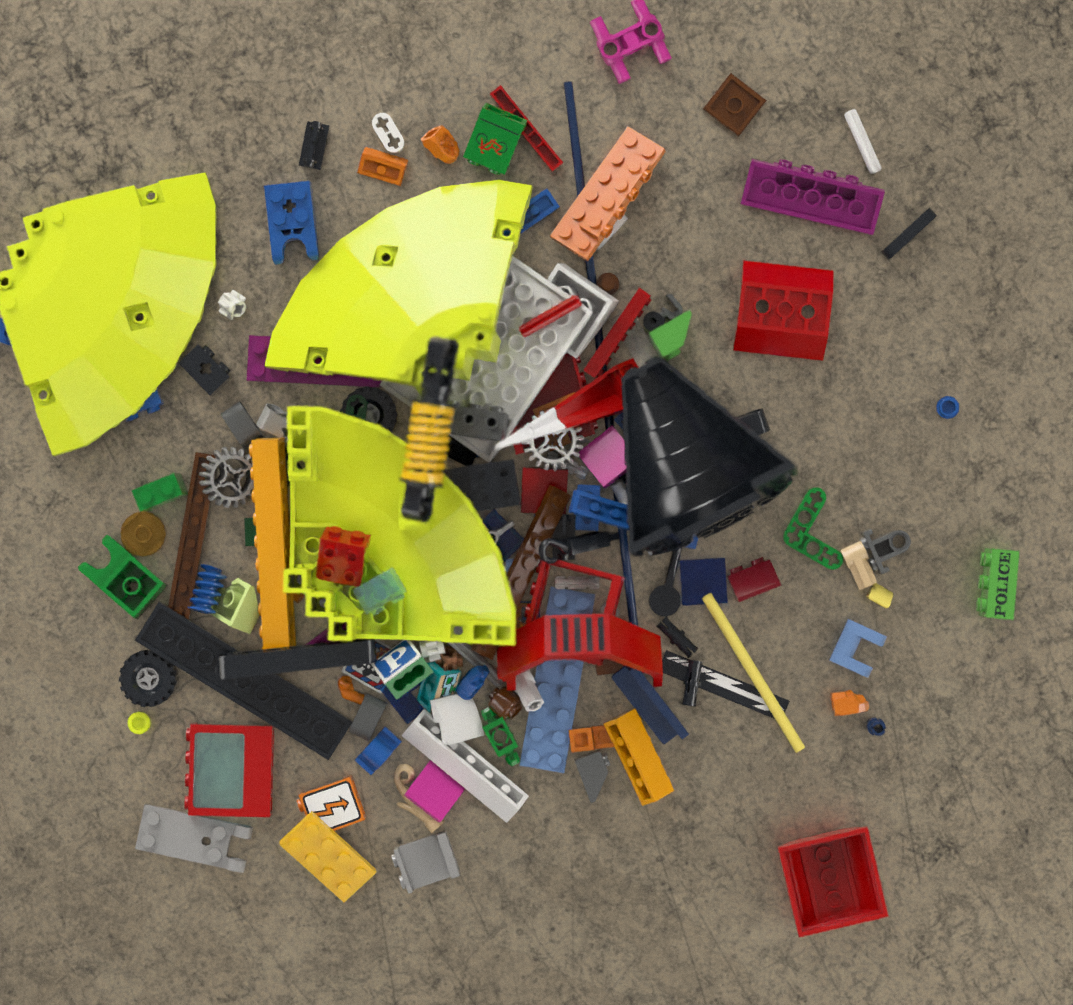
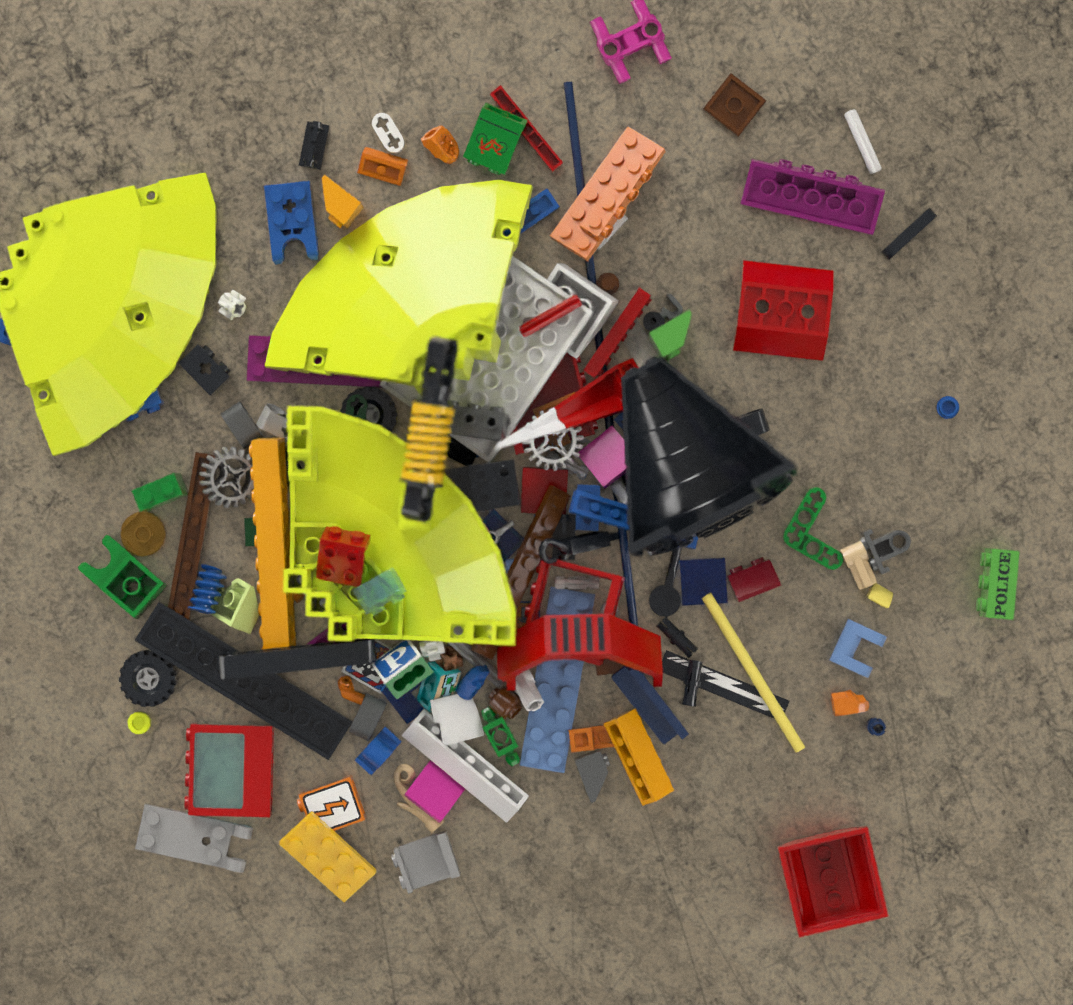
none -> light orange slope [322,175,364,229]

